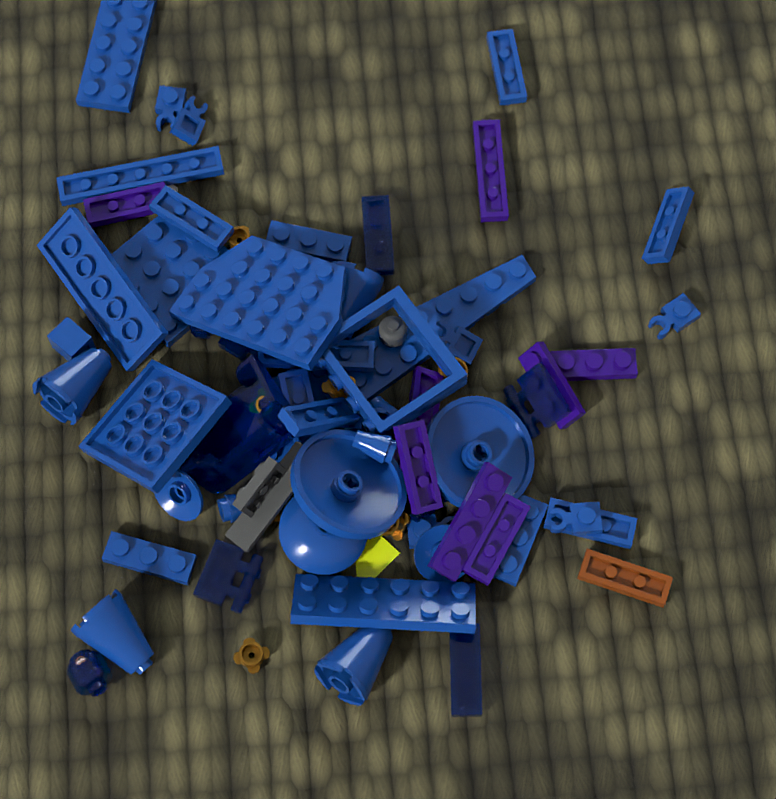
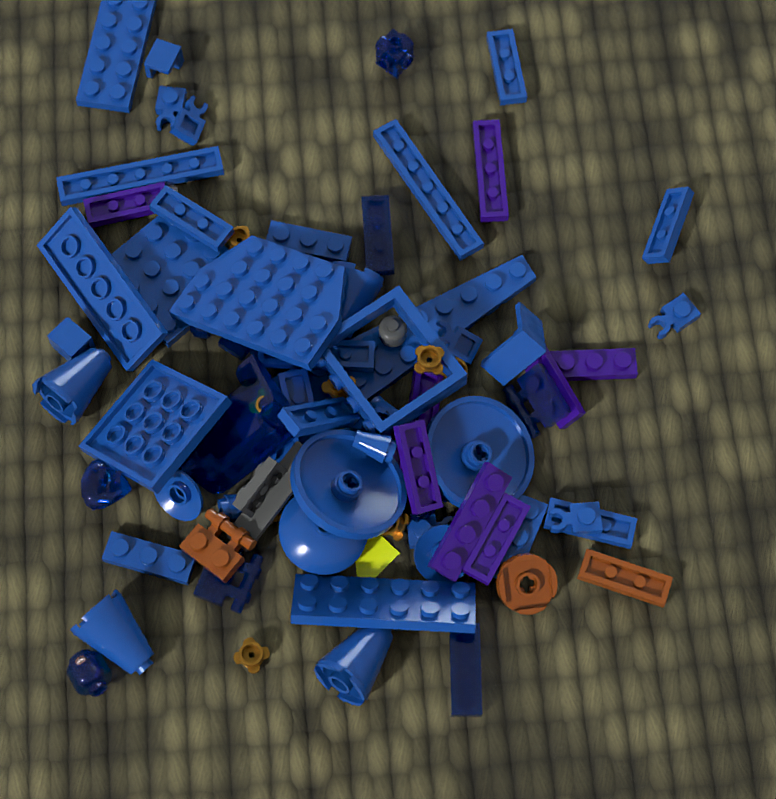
none -> clear blue piece [80,459,132,510]
none -> blue panel [144,38,184,79]
none -> dark orange plate [179,508,257,584]
none -> blue plate [373,119,484,261]
none -> clear blue brick [375,29,414,78]
none -> pearl gold plate [414,345,444,375]
none -> blue panel [481,302,546,386]
none -> dark orange plate [496,553,558,615]

